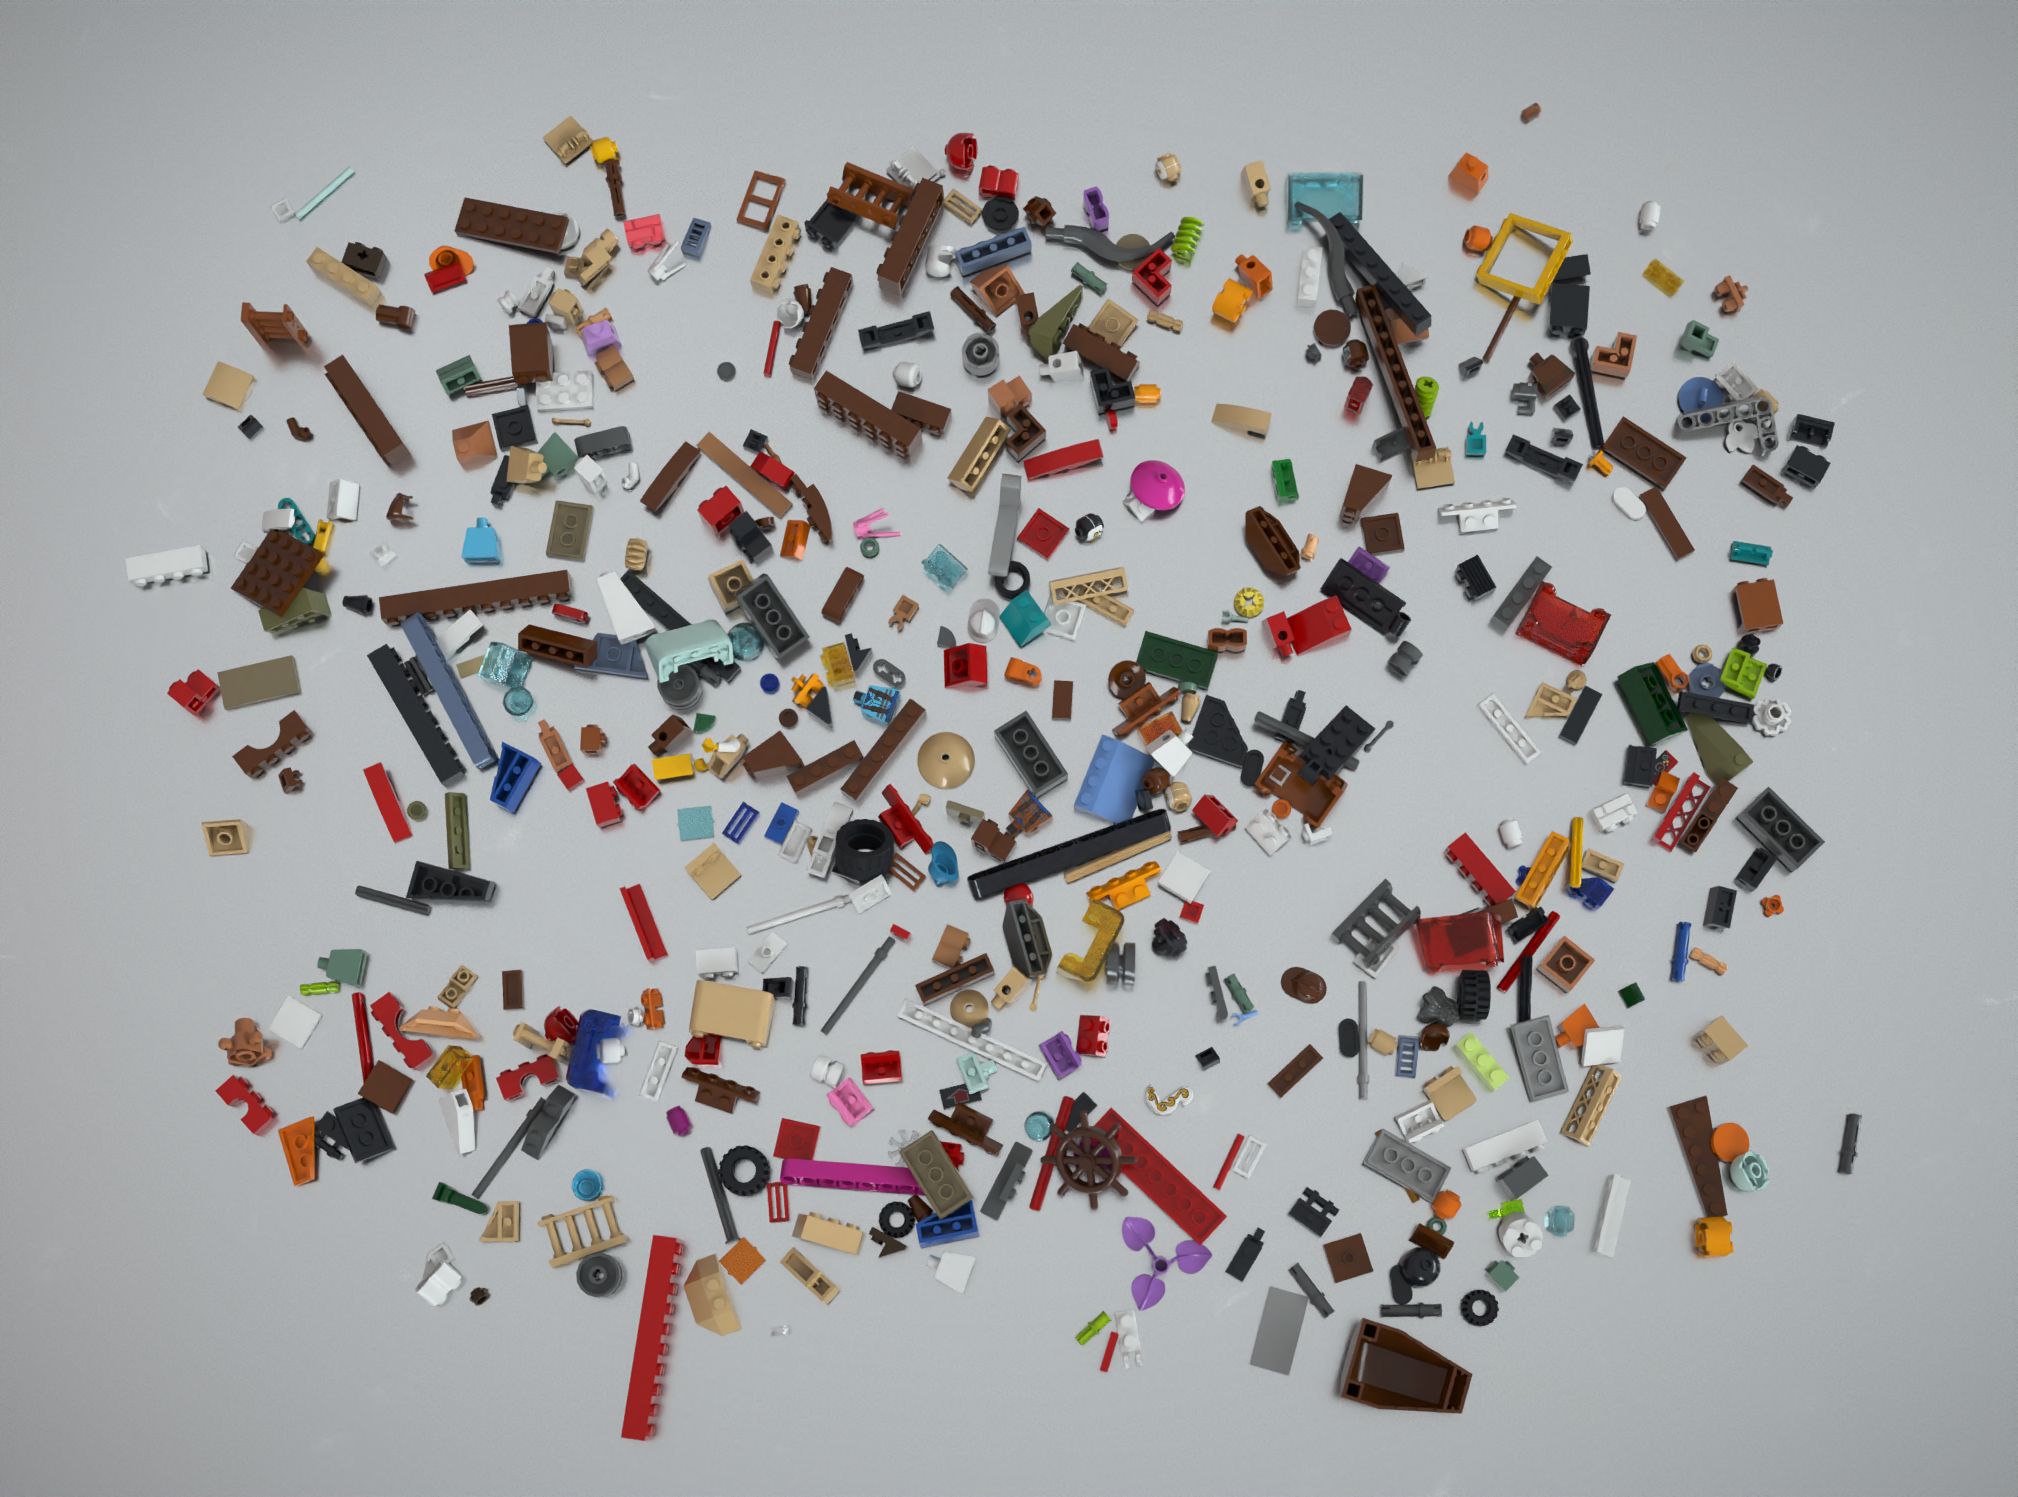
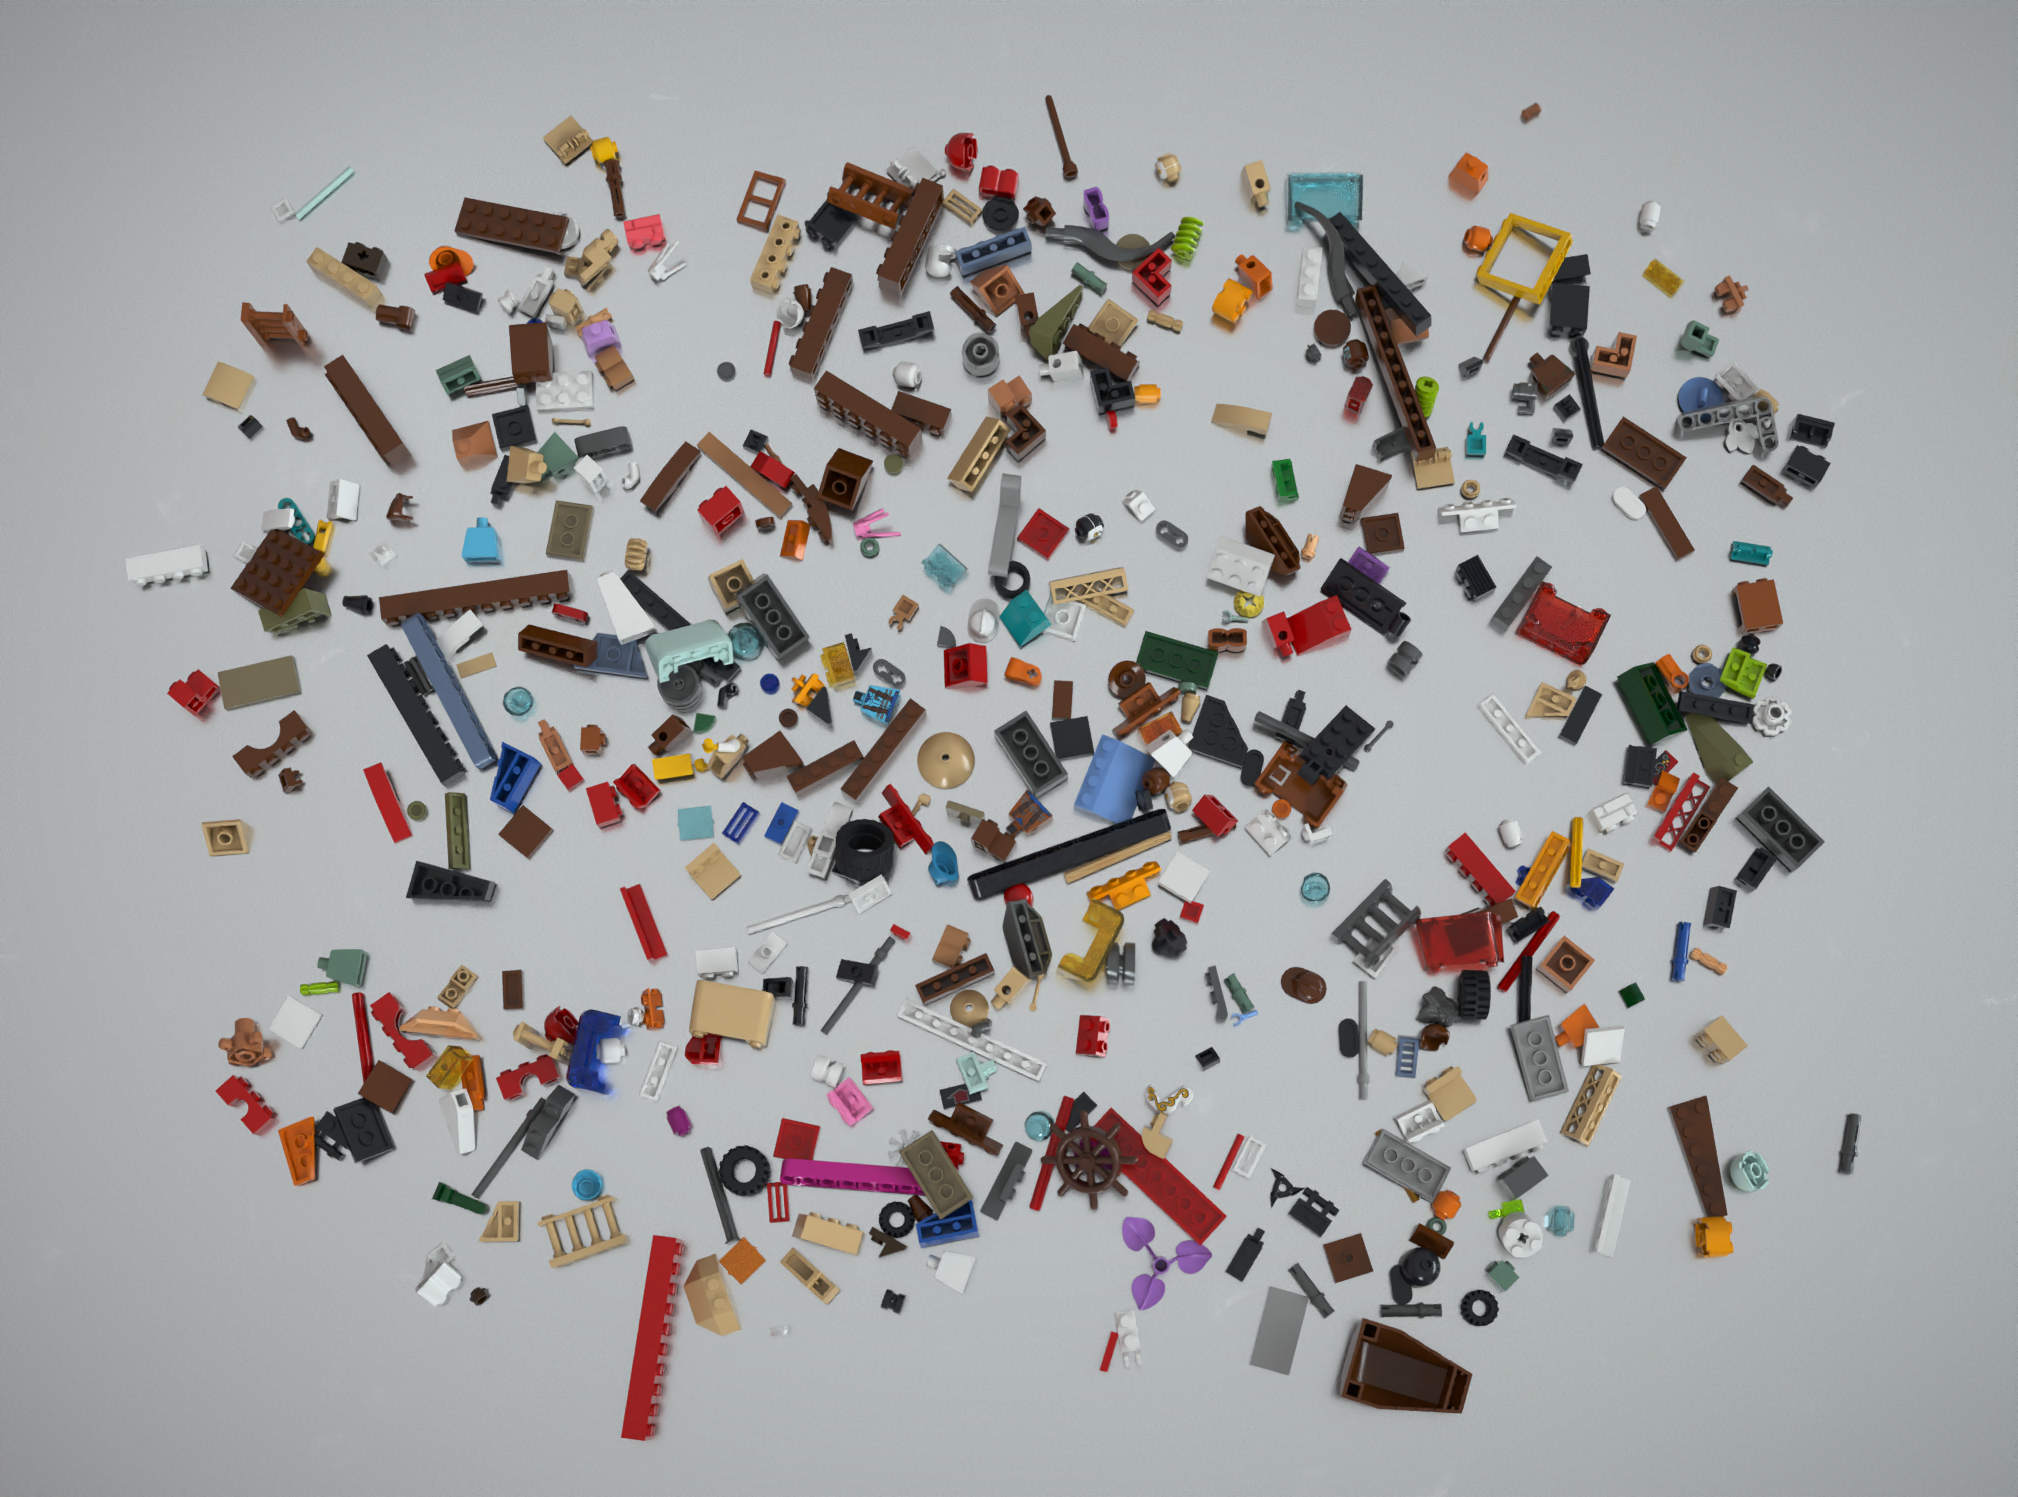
dark grey axle [355,885,430,915] -> none
clear light blue slope [477,642,533,693] -> none
dark grey wheel [576,1253,623,1298] -> none
sand blue slope [681,218,711,257] -> none
reddish brown bracket [681,1067,760,1114] -> none
black brick [728,511,773,563] -> none
reddish brown beam [821,567,864,622] -> none
dark orange tile [889,852,926,892] -> none
red slope [1023,439,1104,480] -> none
medium lavender bracket [1039,1031,1082,1079] -> none
lime axle [1075,1311,1111,1345] -> none
dark pink dish [1130,460,1185,510] -> none
reddish brown tile [1267,1044,1323,1098] -> none
yellowish green brick [1453,1032,1510,1092] -> none
light orange piece [1588,450,1614,475] -> none
orange tile [1710,1122,1750,1163] -> none
orange plate [1762,895,1784,916] -> none
none -> black plate [442,282,483,312]
none -> reddish brown tile [498,805,553,859]
none -> black arm [717,683,738,708]
none -> reddish brown slope [817,448,873,510]
none -> black plate [836,959,878,986]
none -> black wheel [881,1289,906,1314]
none -> olive tile [884,454,903,474]
none -> reddish brown piece [1045,95,1078,177]
none -> black tile [1050,716,1094,760]
none -> tan brick [1142,1111,1174,1159]
none -> dark grey beam [1156,520,1188,550]
none -> white brick [1206,536,1275,597]
none -> black piece [1271,1168,1304,1208]
none -> clear light blue hair [1301,872,1330,904]
none -> tan plate [1461,479,1480,498]

